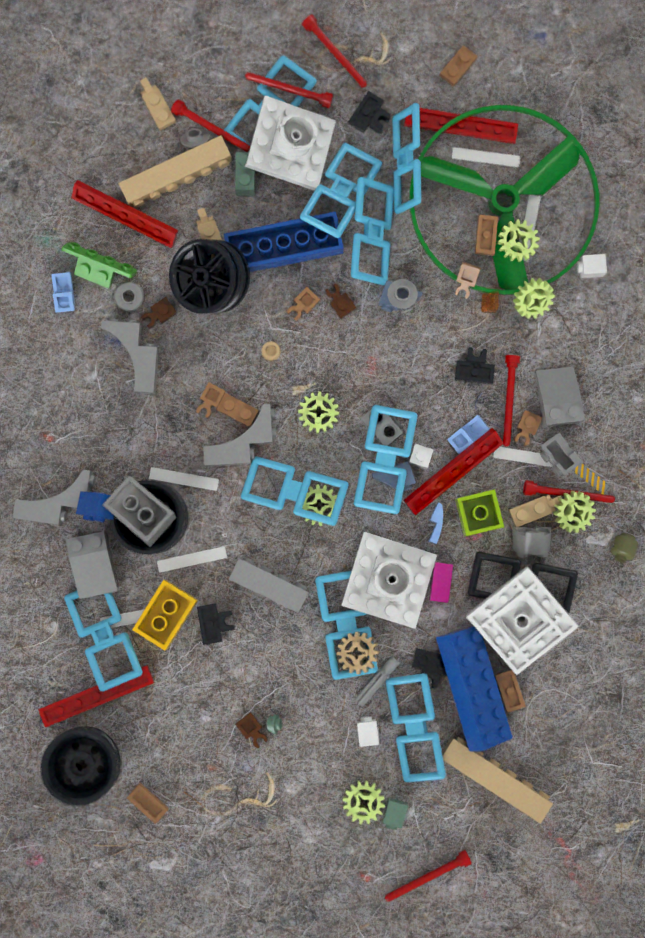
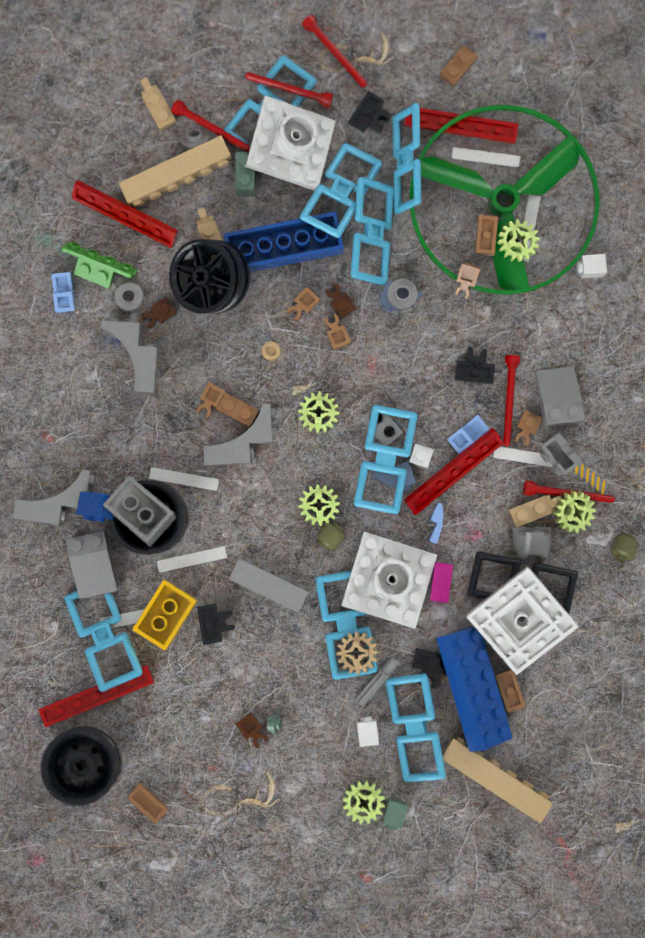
medium azure bar [241,456,349,526] -> none
red piece [385,850,472,902] -> none
lime brick [455,489,504,537] -> none
clear orange slope [481,291,499,313] -> none
yellowish green gear [513,278,555,319] -> none
none -> olive head [317,522,345,551]
none -> medium nougat plate [324,314,351,351]

